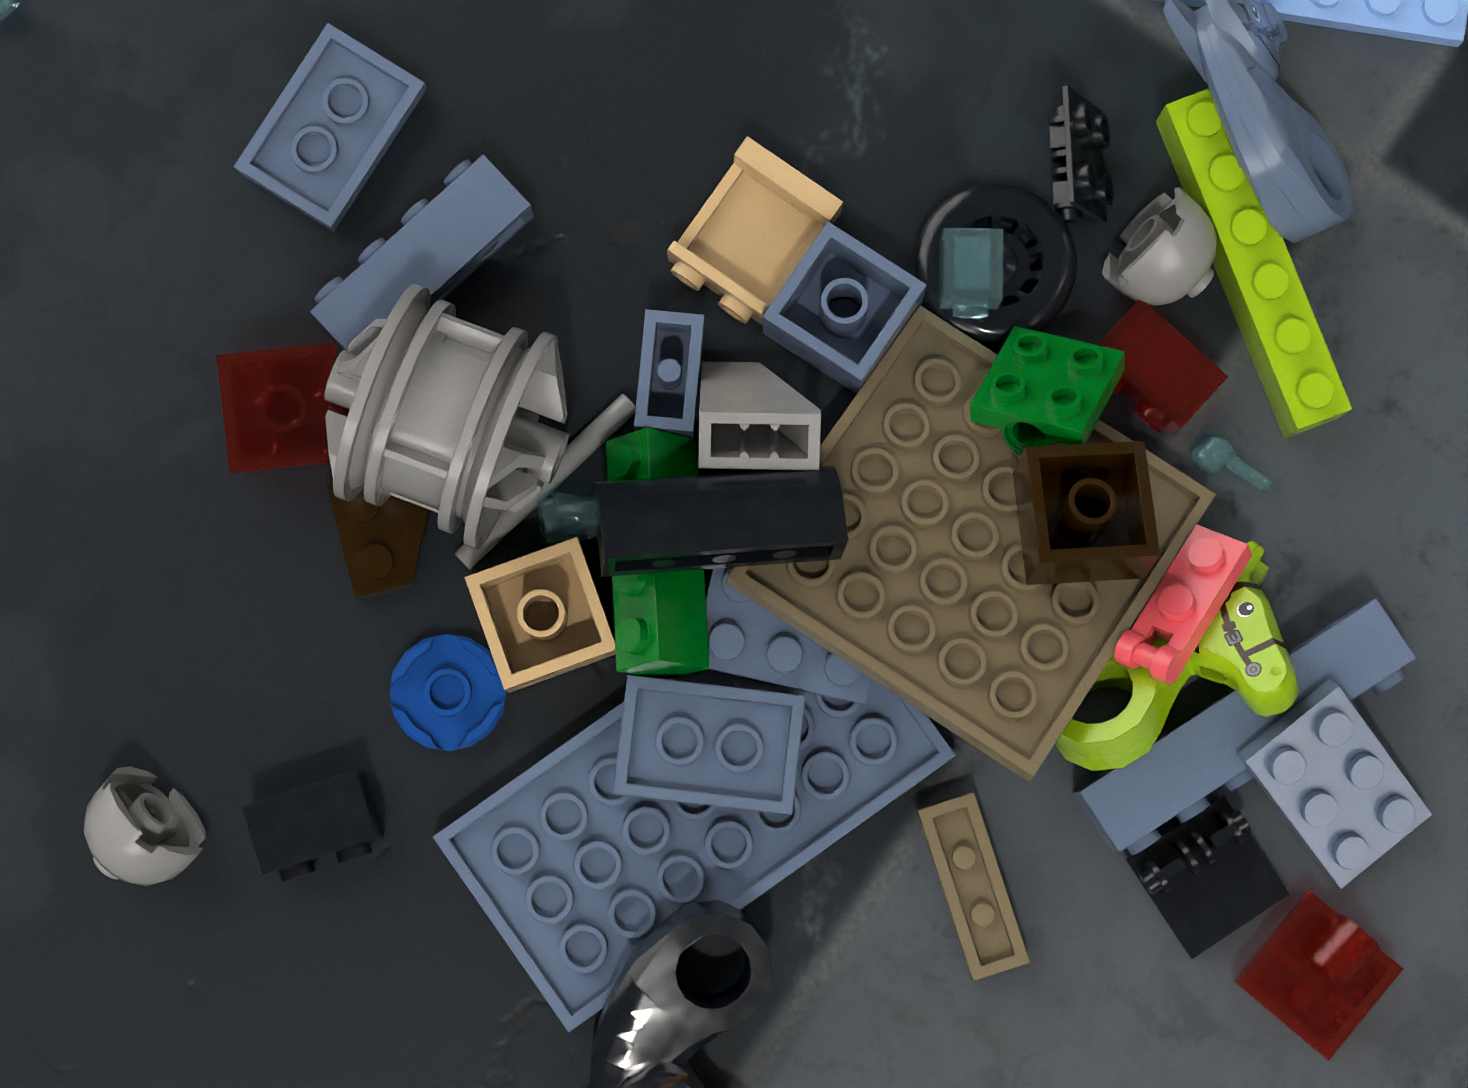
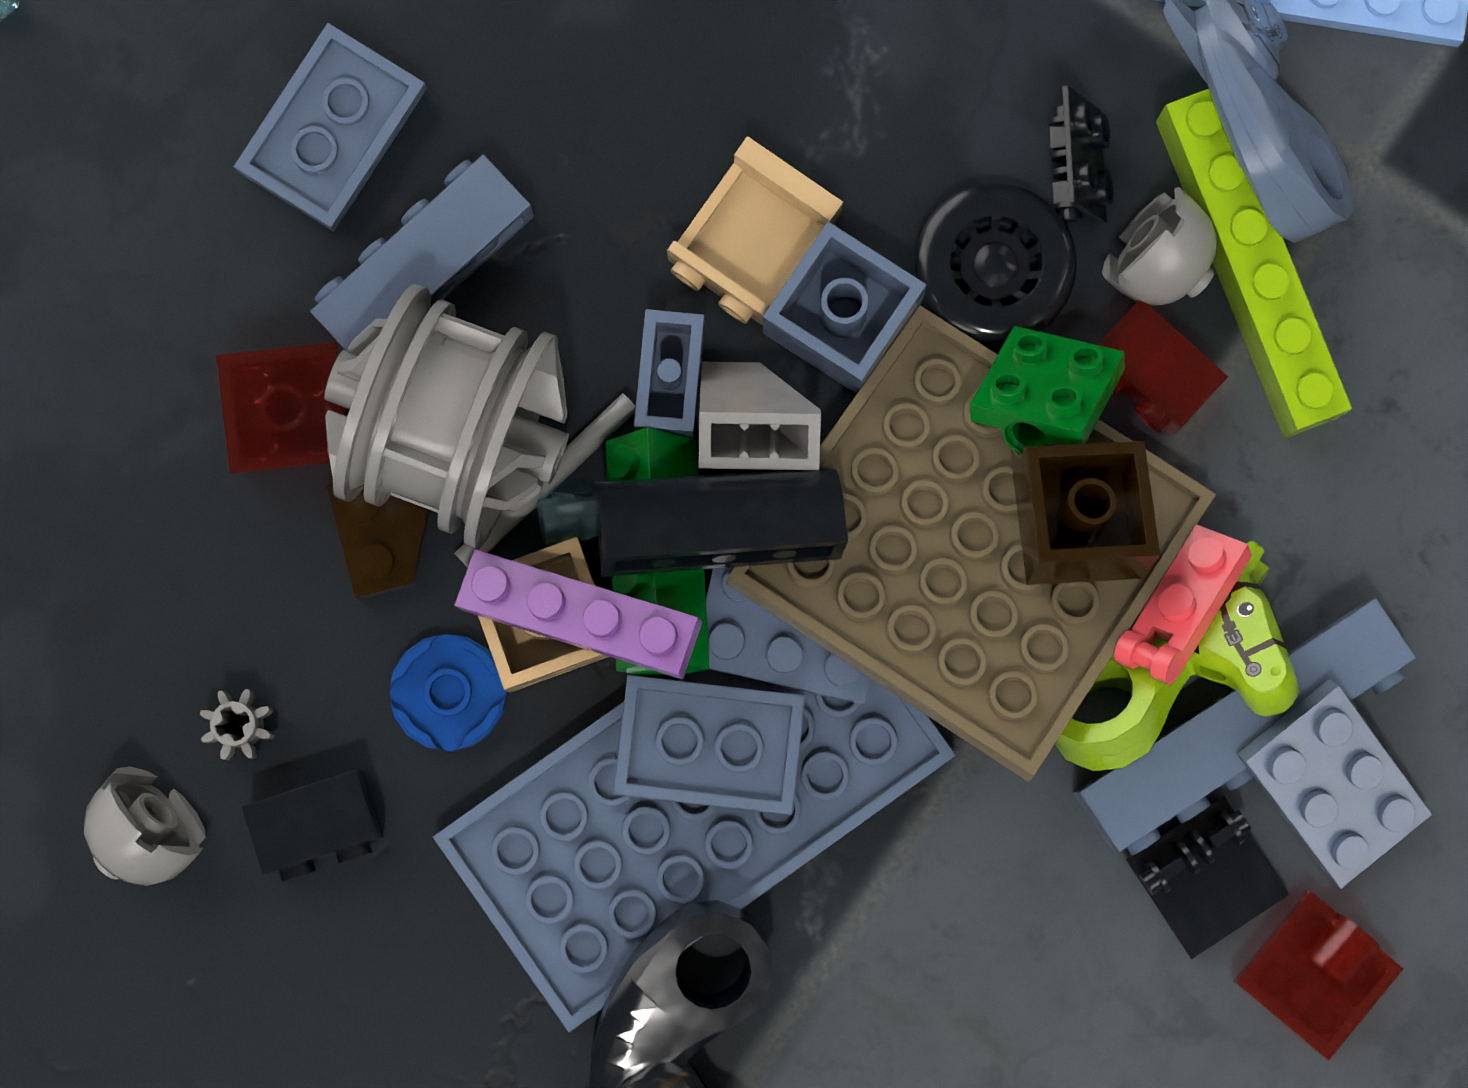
dark tan plate [916,792,1030,981] -> none
clear light blue brick [939,228,1003,318] -> none
clear light blue hand [1190,437,1272,492] -> none
none -> light grey gear [200,689,275,760]
none -> medium lavender plate [454,549,702,679]

